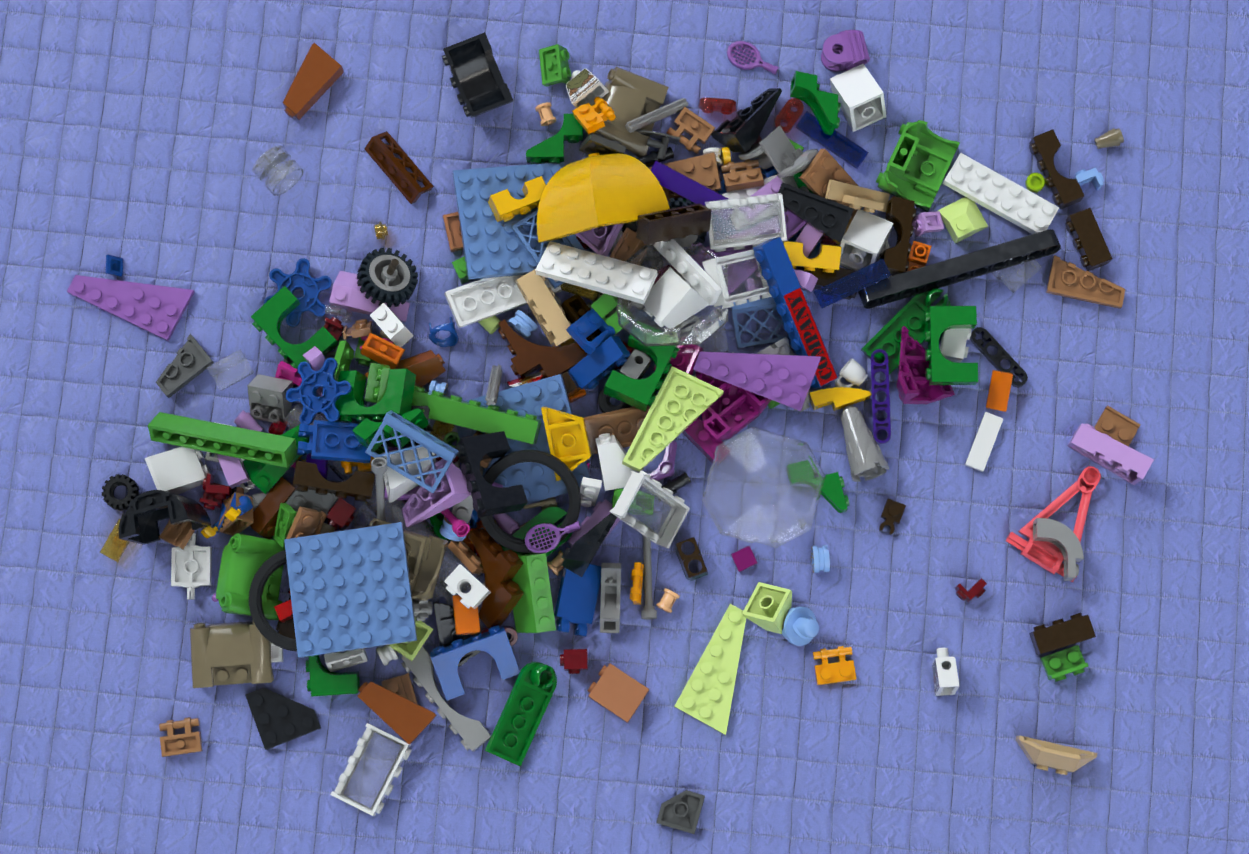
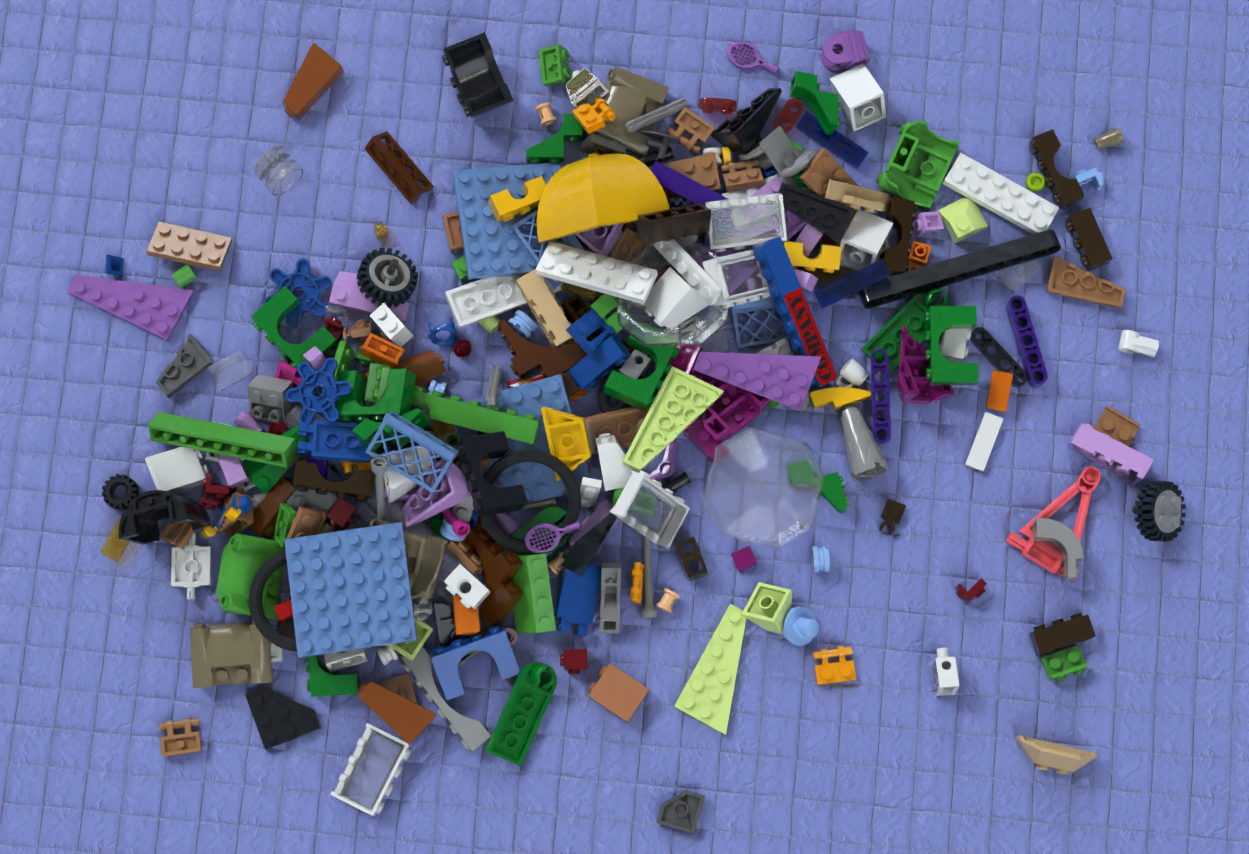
none -> plate [147,222,232,271]
none -> bright green beam [171,264,197,288]
none -> dark red plate [453,339,472,358]
none -> dark purple beam [1006,295,1048,388]
none -> white piece [1118,330,1159,357]
none -> black wheel [1132,481,1186,542]

